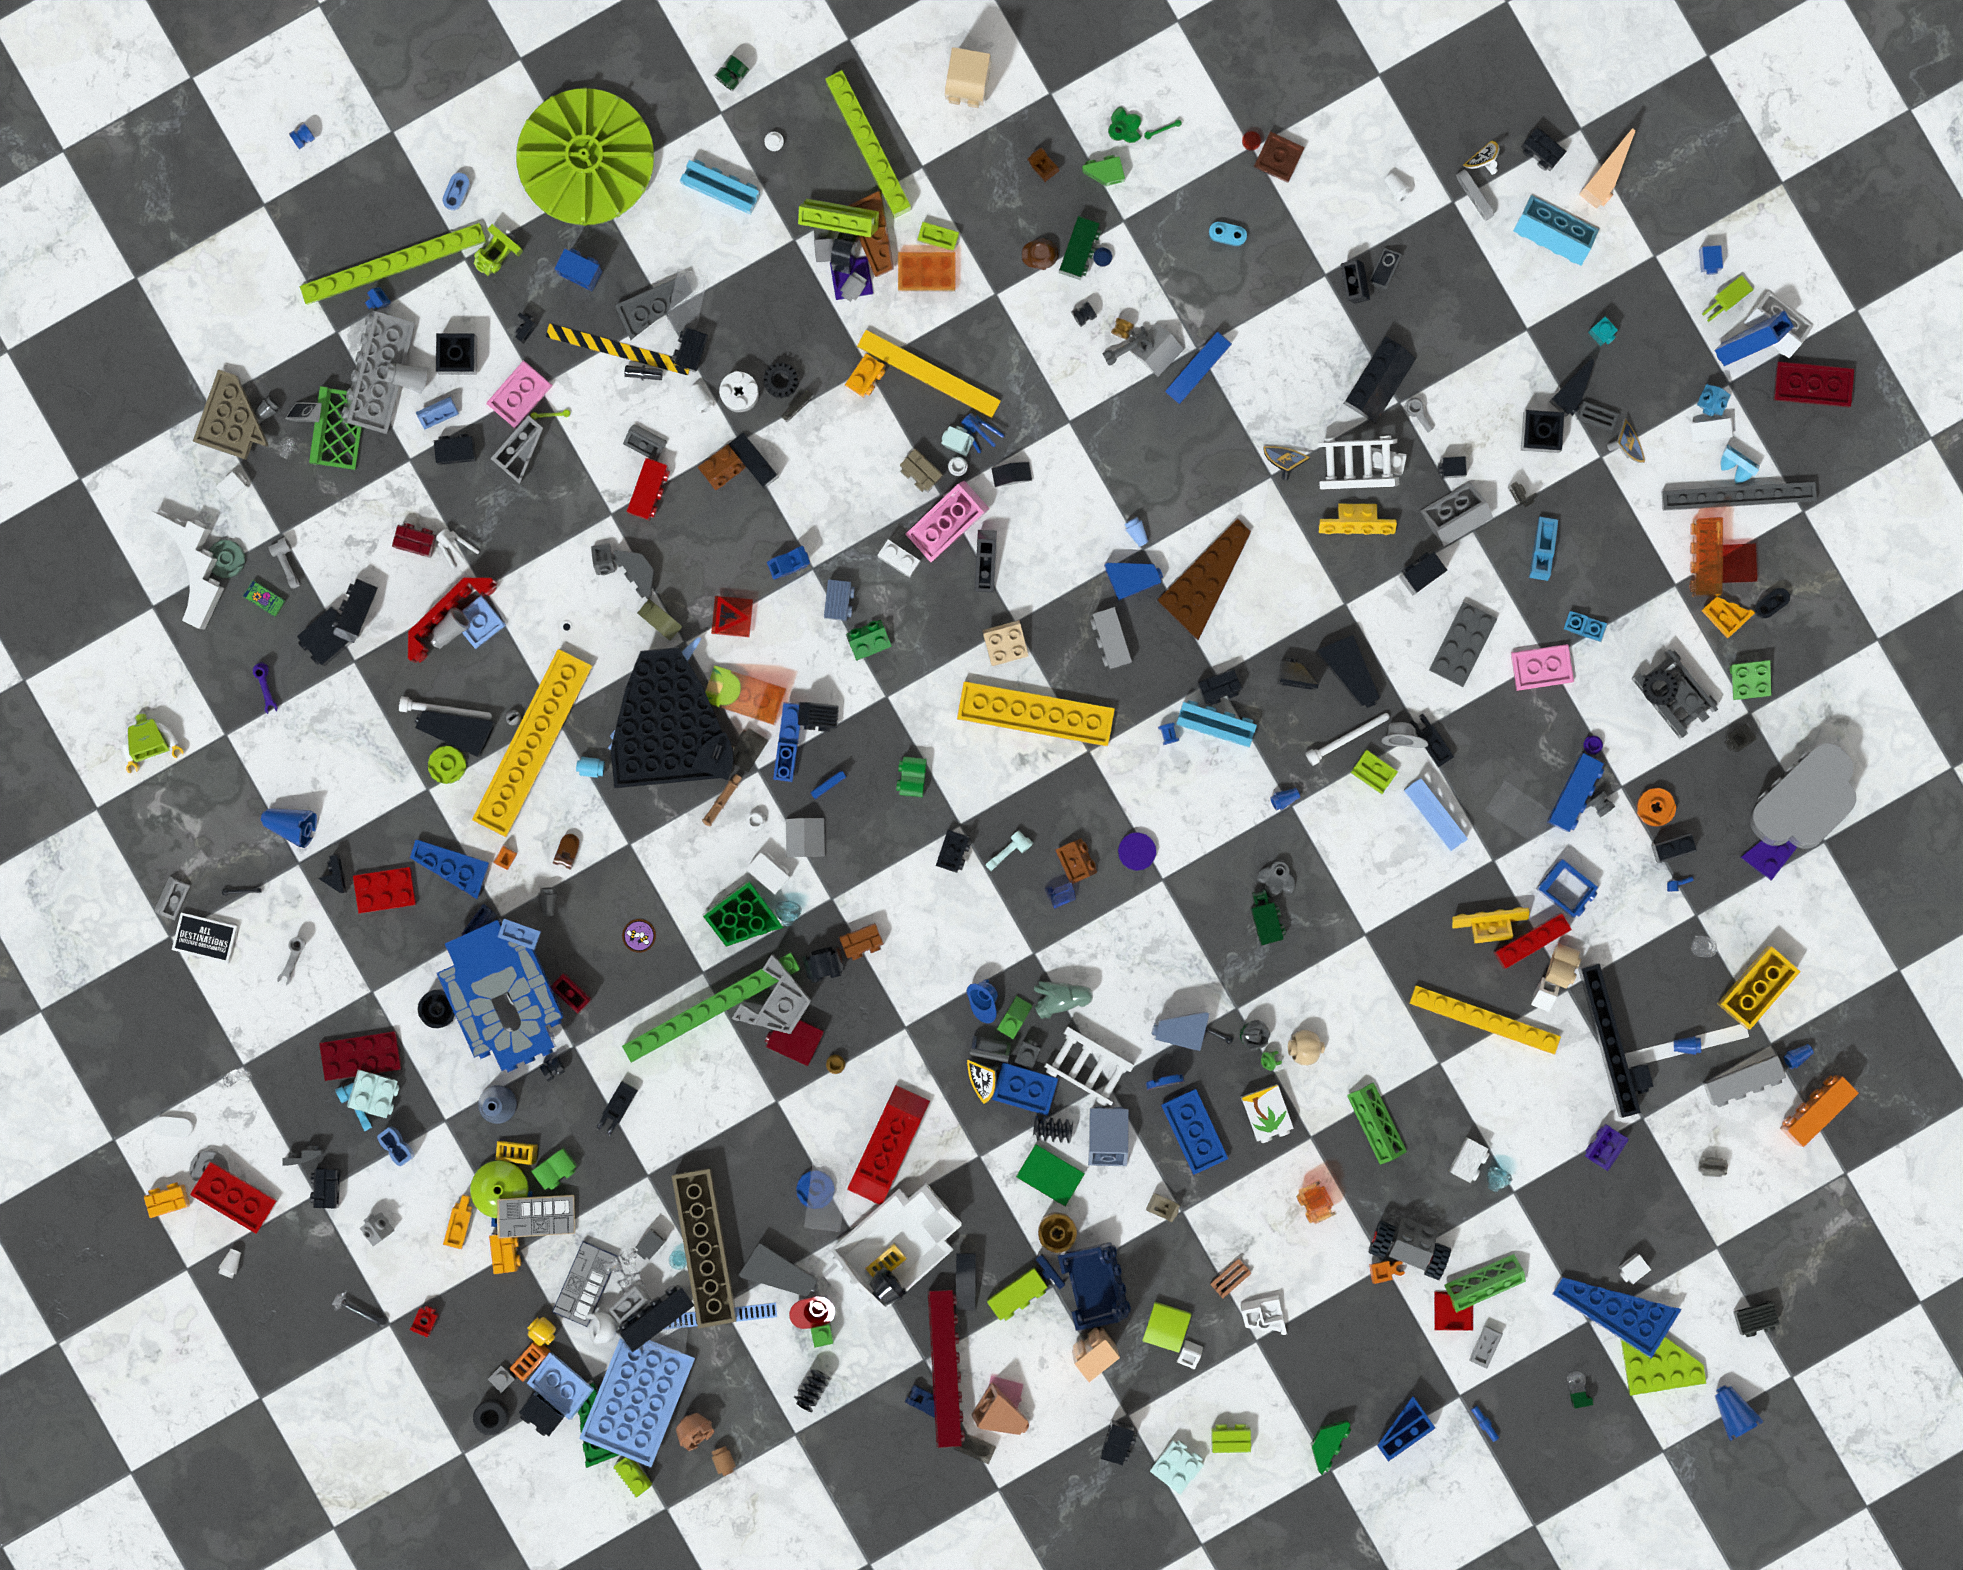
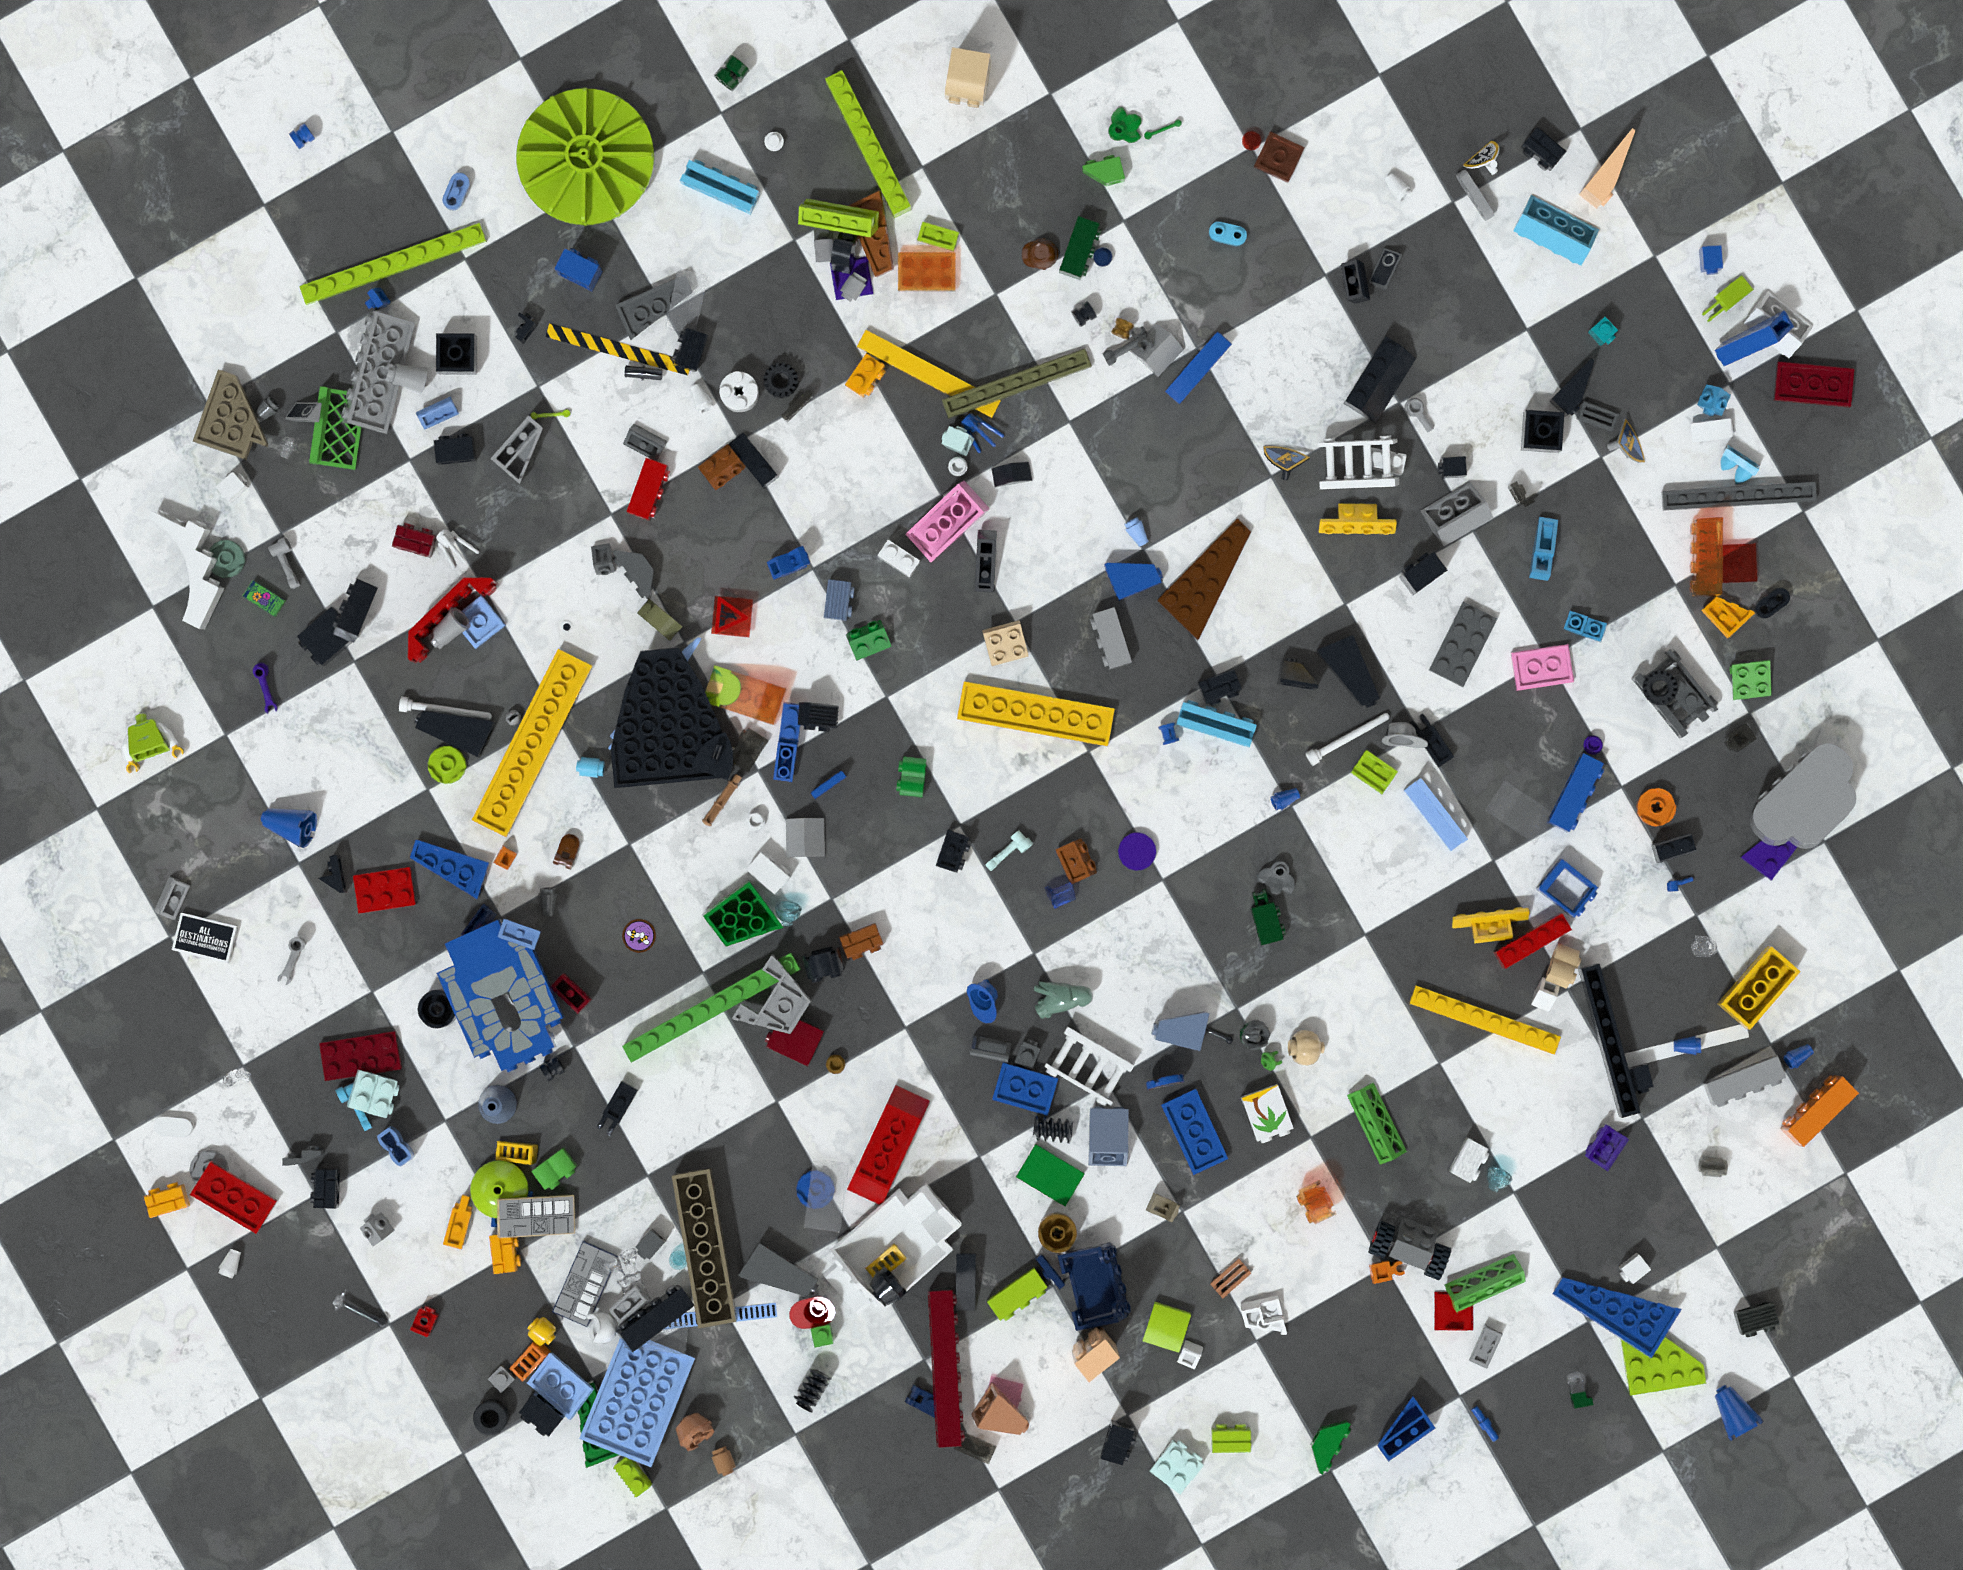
black hinge [222,888,262,896] -> none
lime tile [474,224,523,276] -> none
bright pink tile [486,360,553,429] -> none
dark tan brick [900,448,943,493] -> none
shield [967,1059,1000,1104] -> none
bright green slope [997,996,1033,1039] -> none
reddish brown bracket [1027,147,1060,182] -> none
dark grey wheel [1588,791,1615,818] -> none
none -> olive tile [942,349,1092,419]

